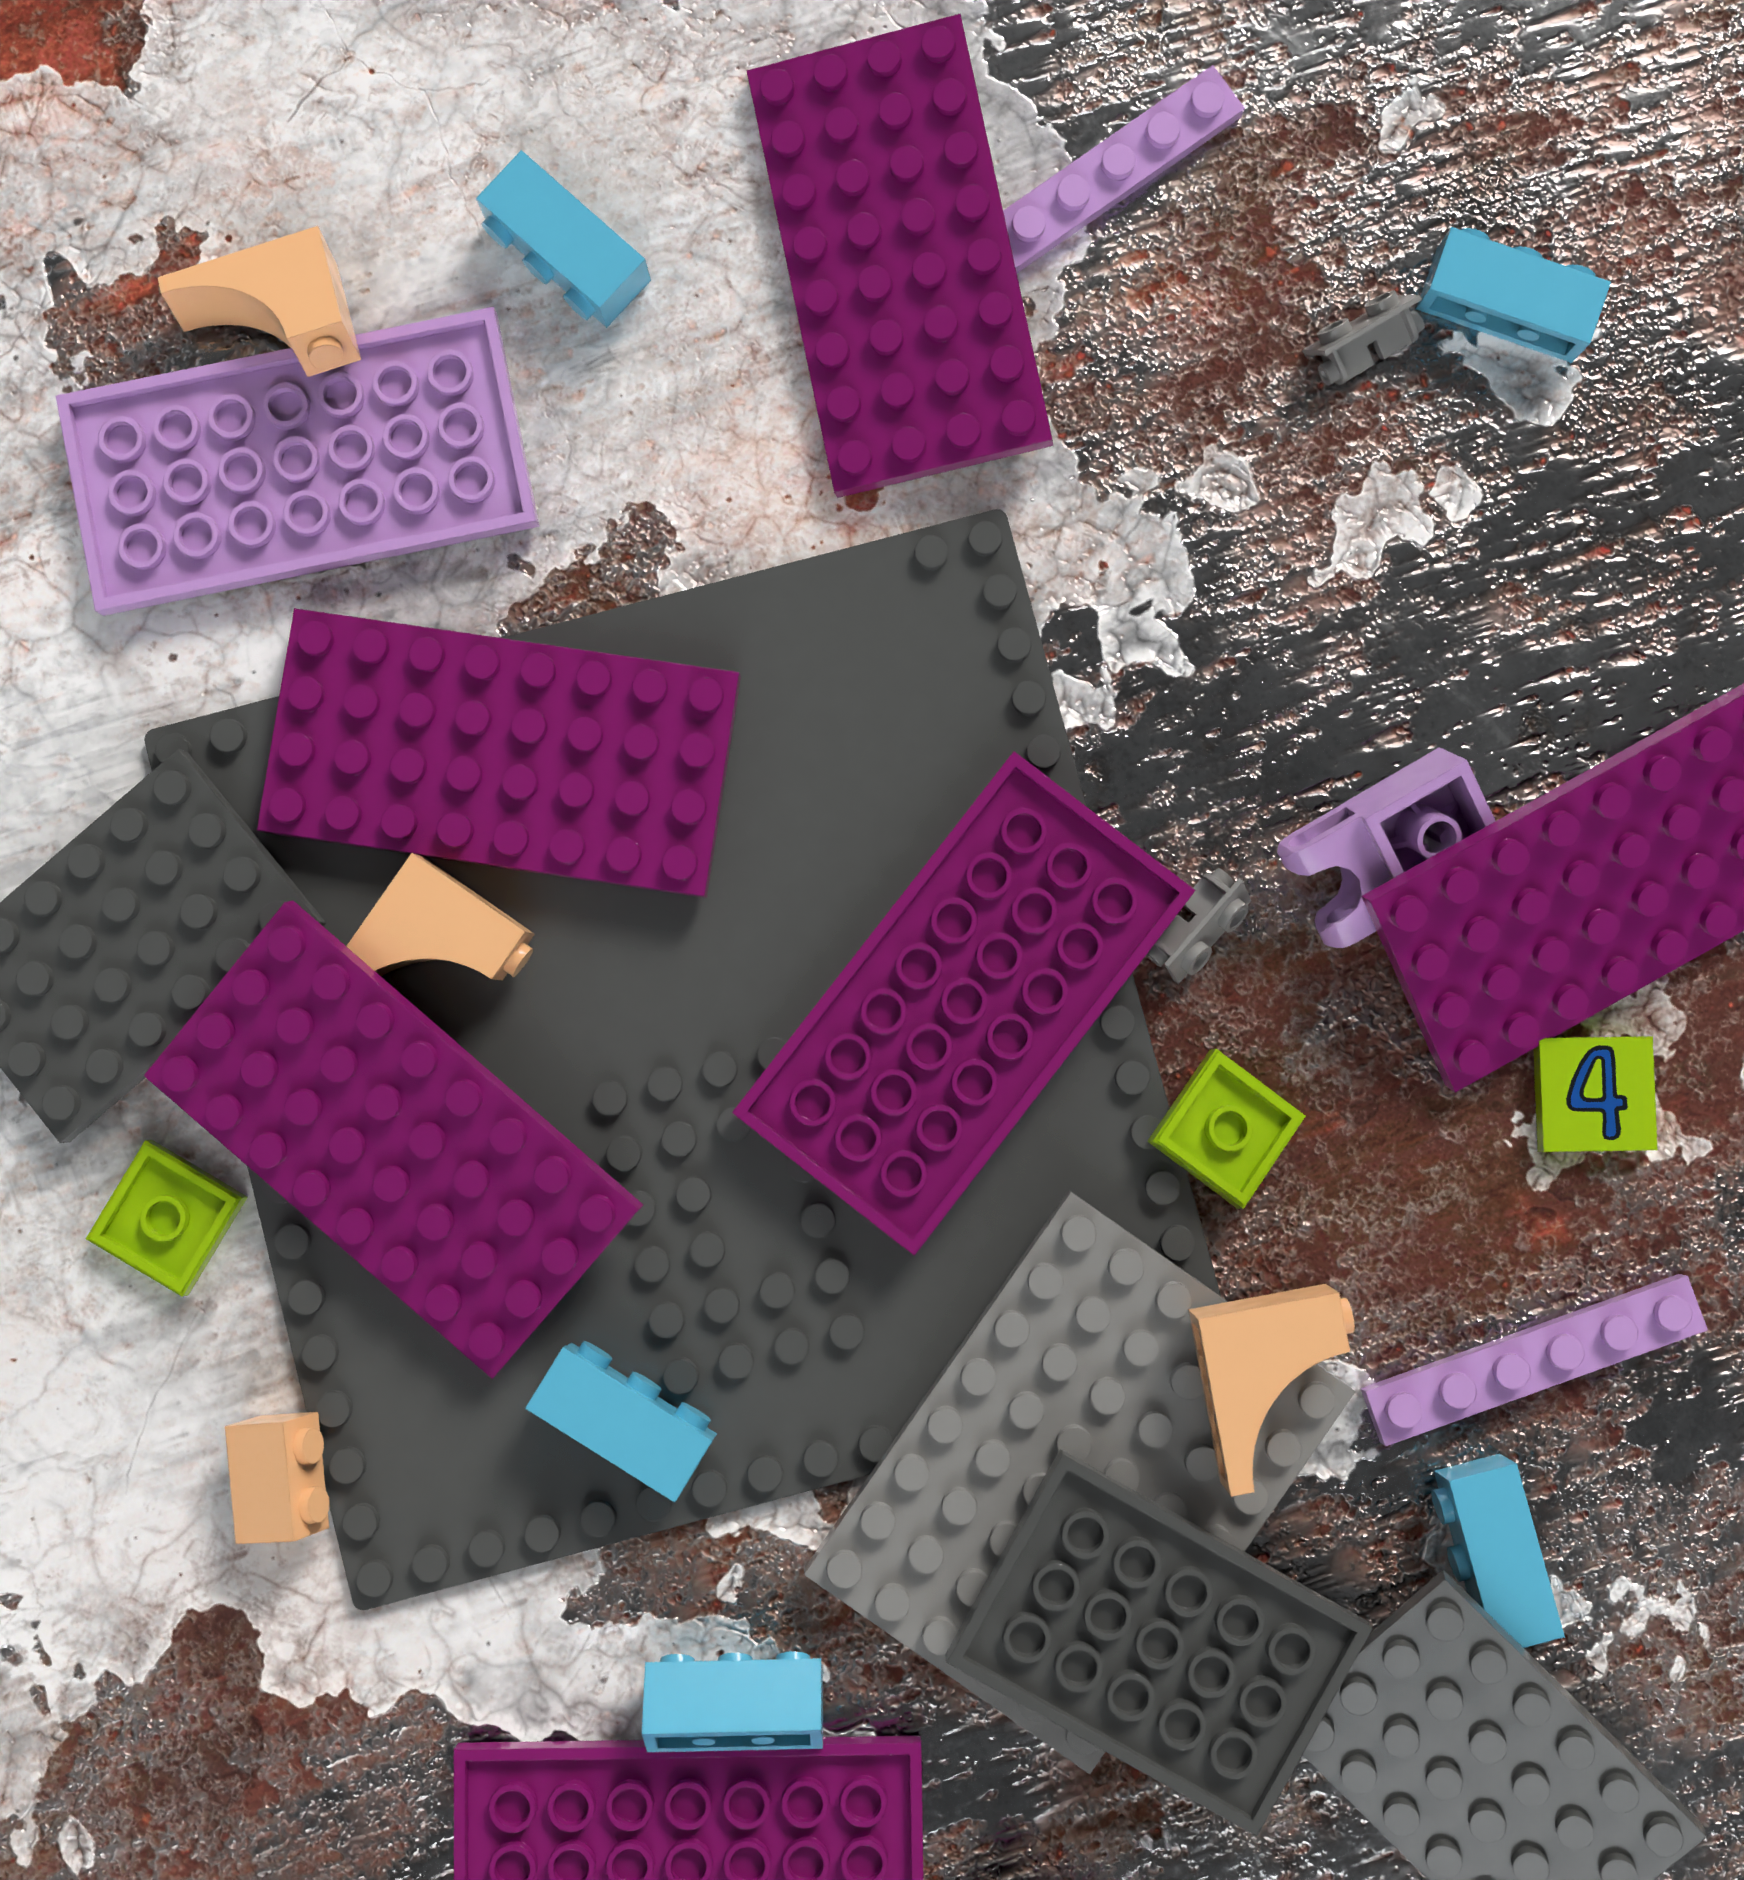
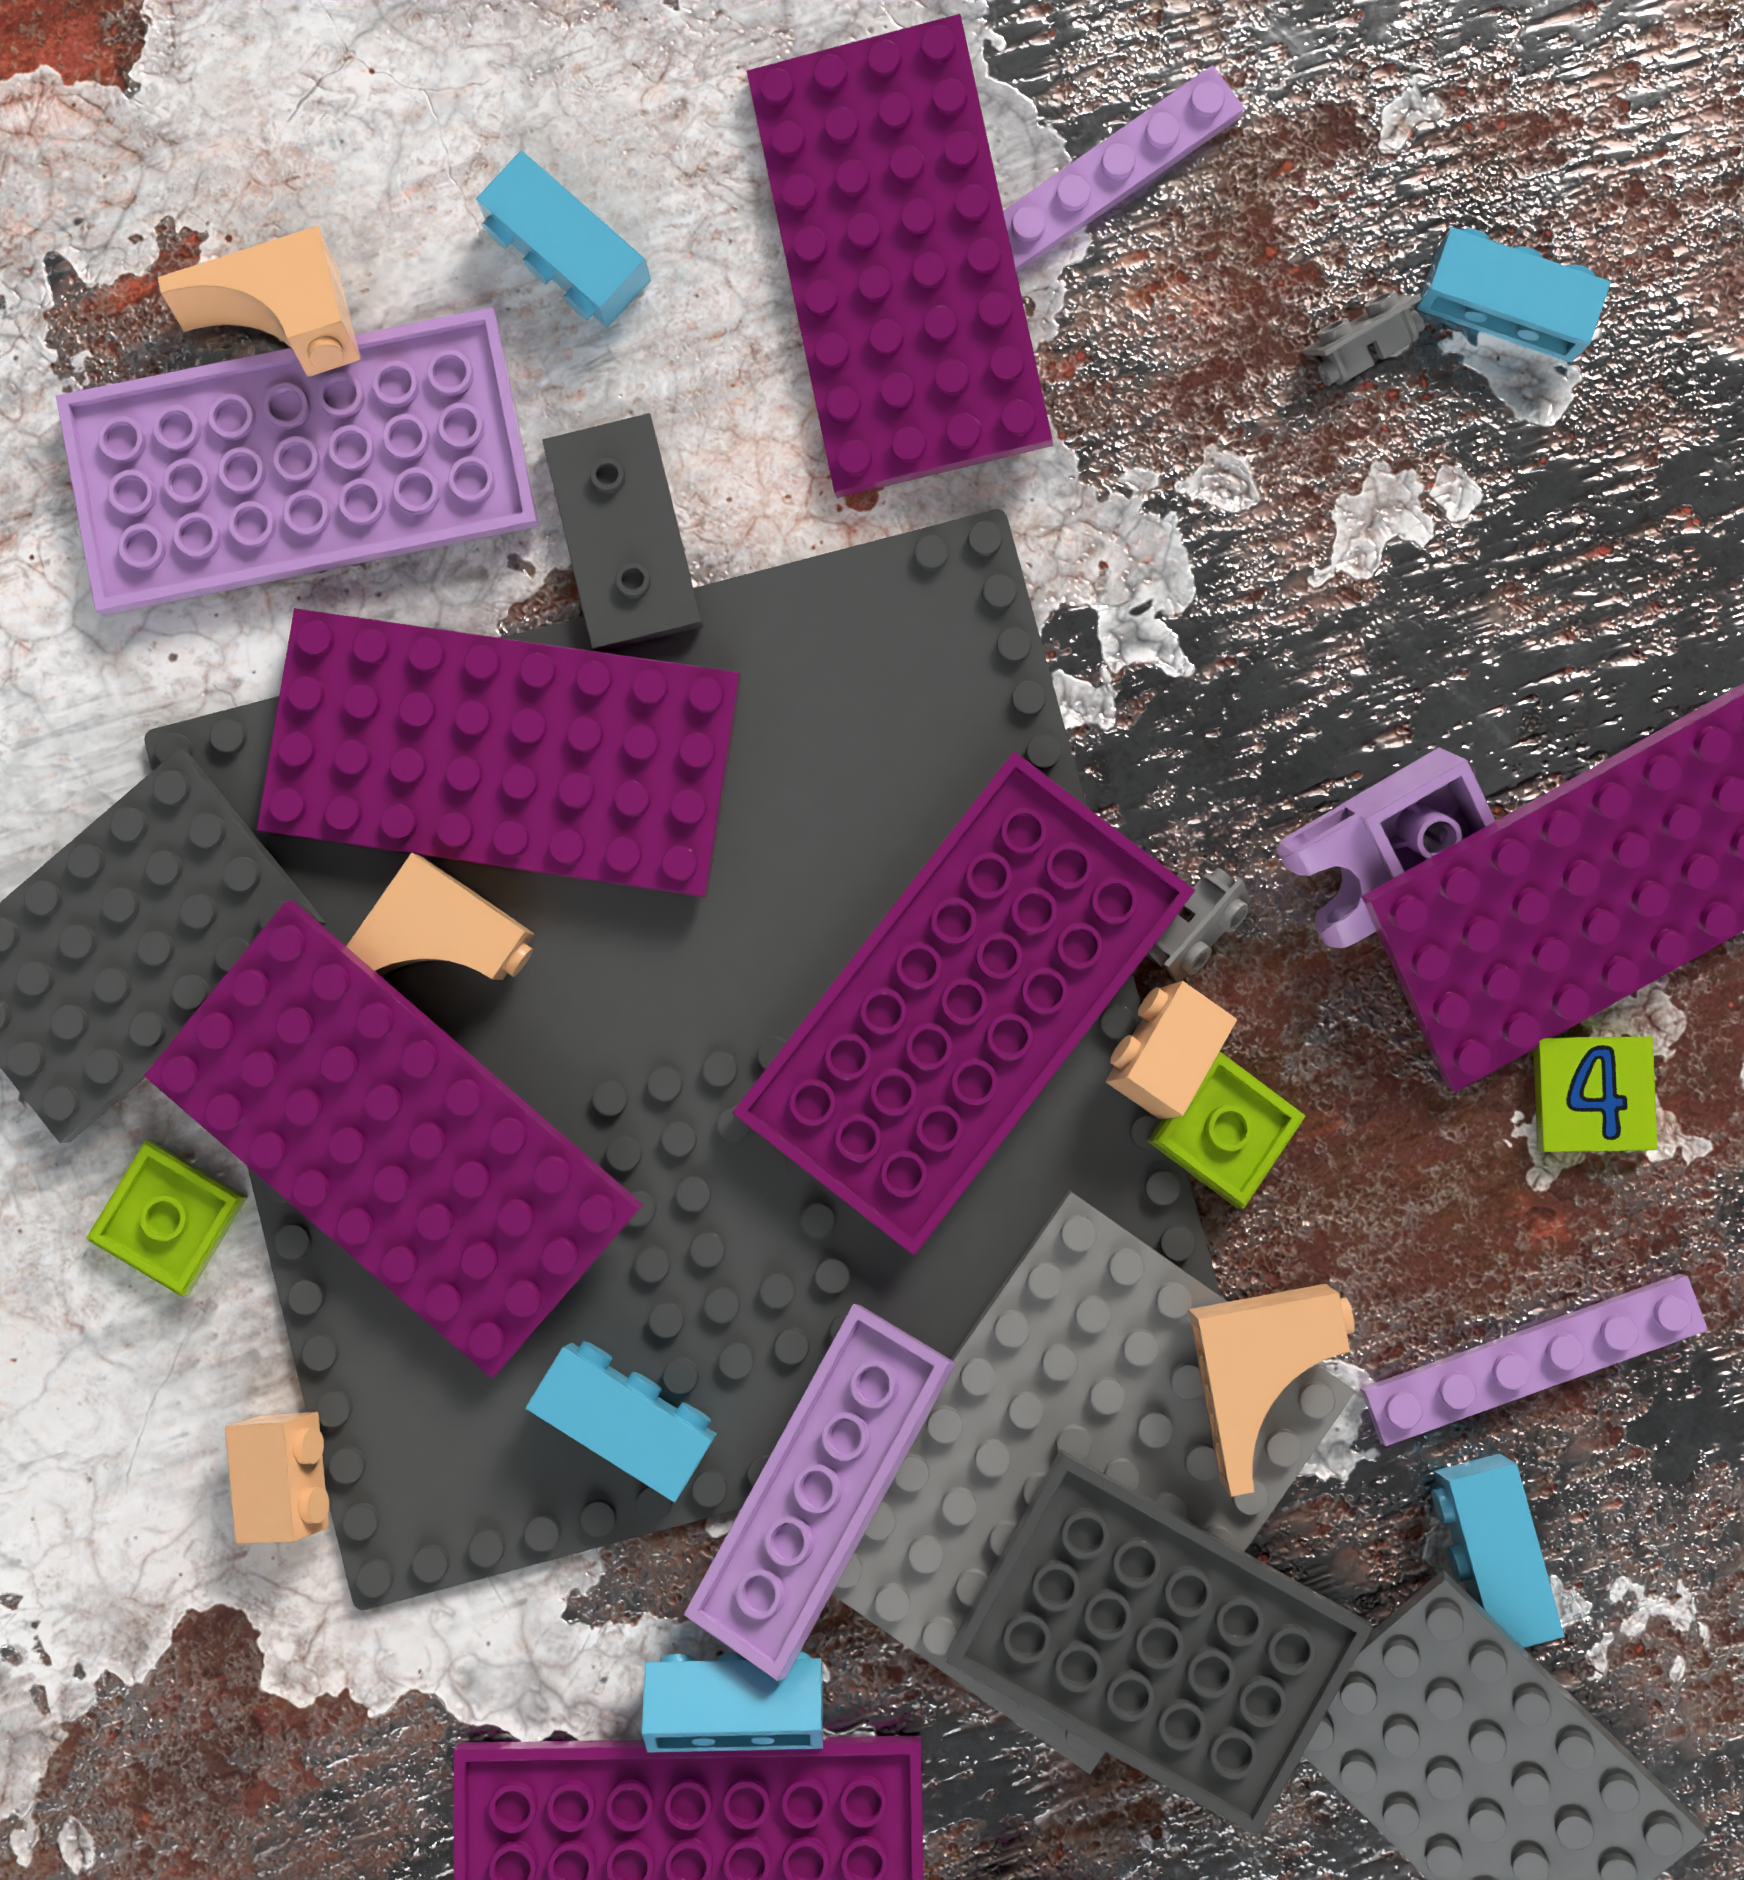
none -> dark grey plate [542,413,703,652]
none -> lavender plate [684,1304,956,1680]
none -> light nougat brick [1105,981,1238,1120]

